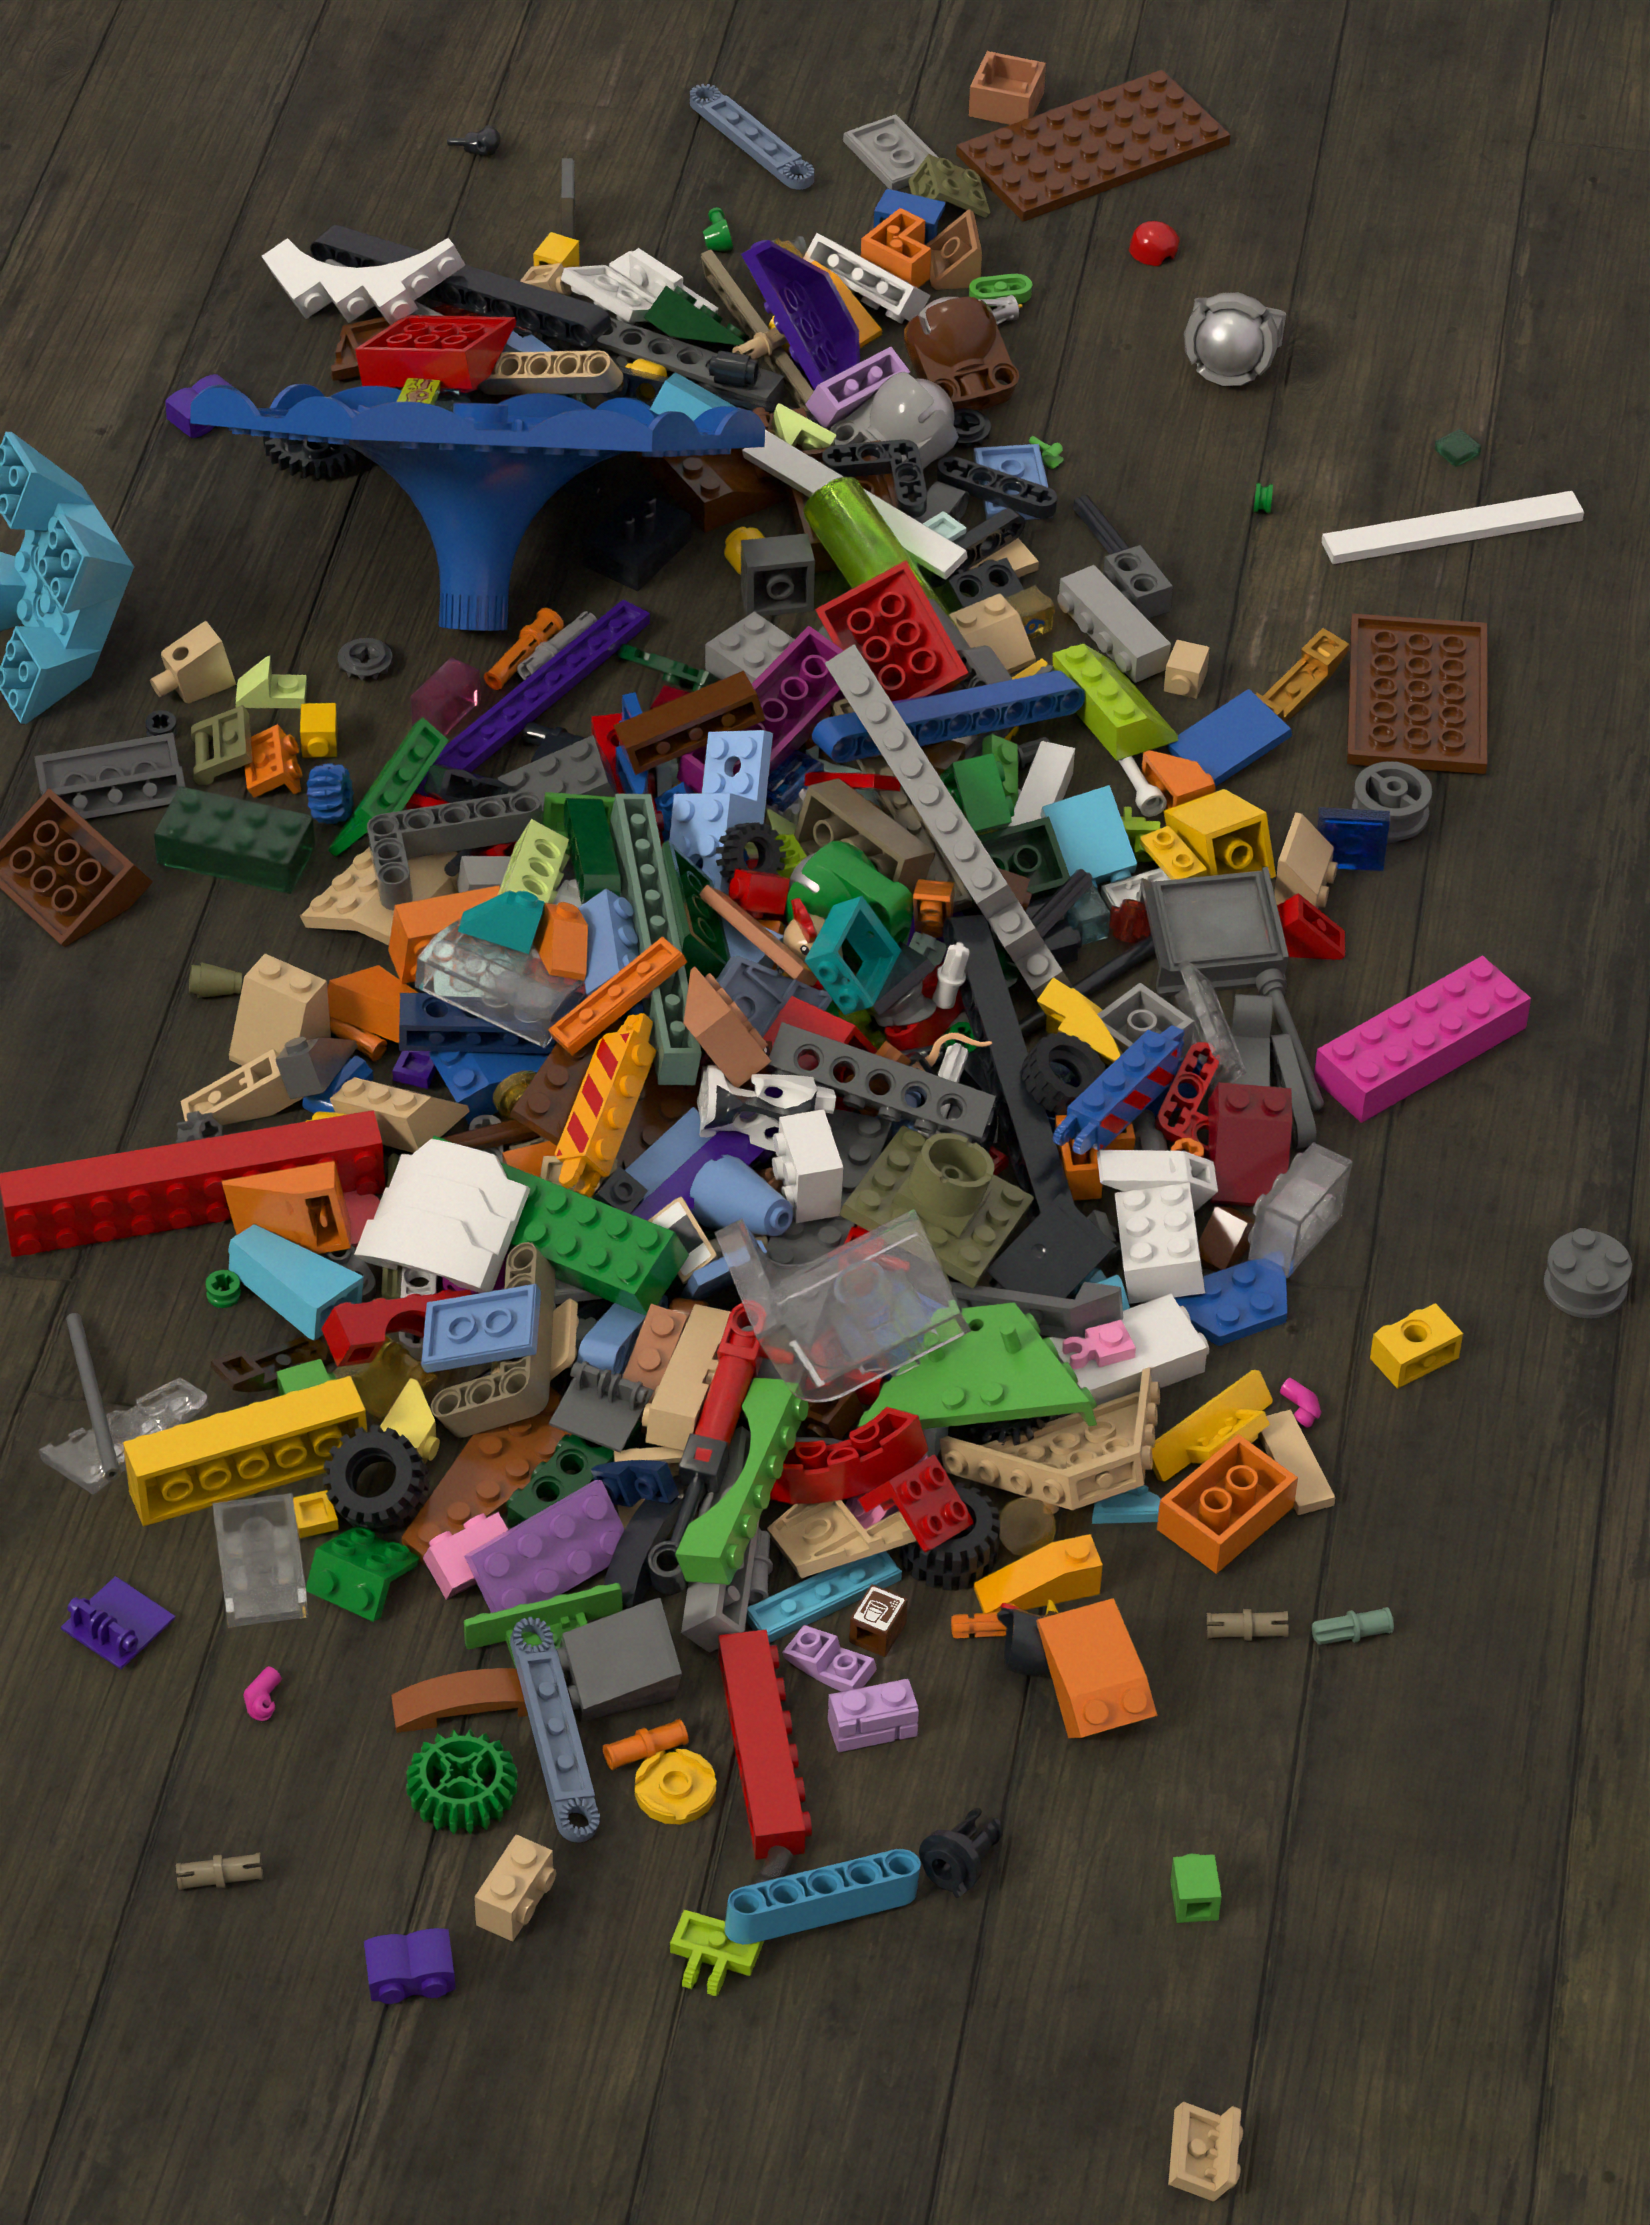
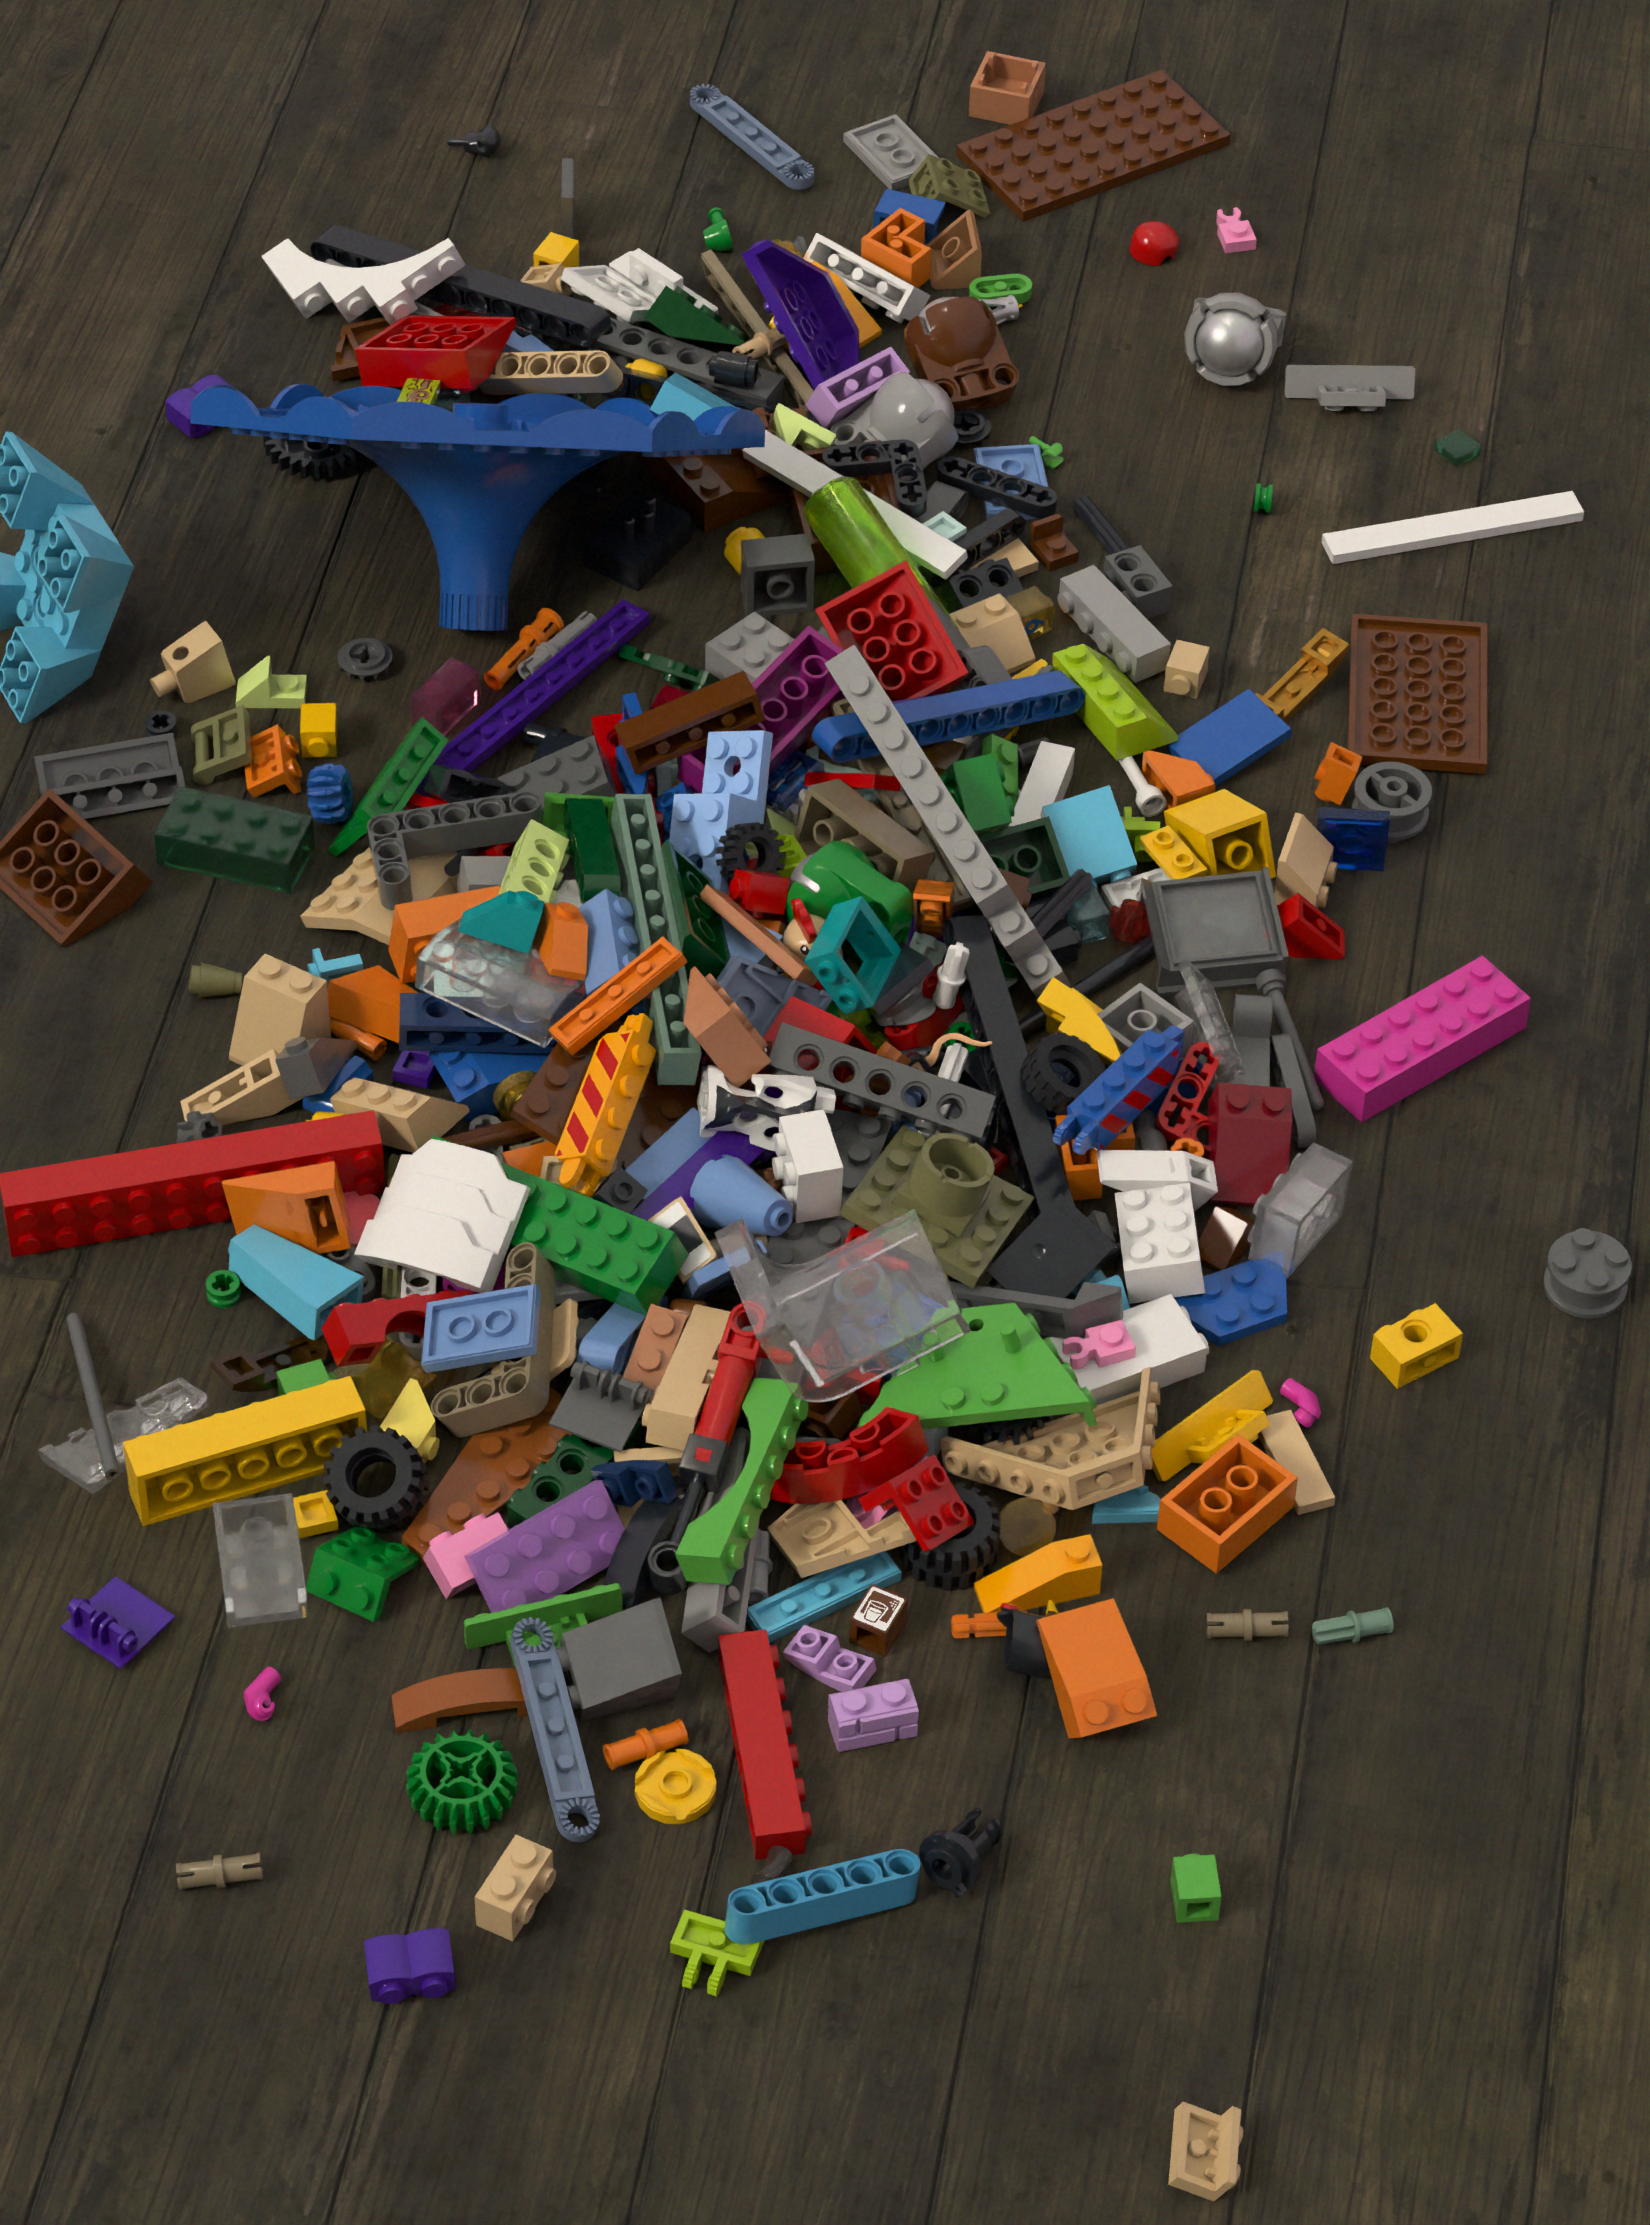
none -> medium azure bracket [307,948,363,988]
none -> reddish brown bracket [1030,514,1079,572]
none -> bright pink plate [1216,207,1257,253]
none -> light grey bracket [1284,365,1415,411]
none -> orange brick [1314,742,1363,805]

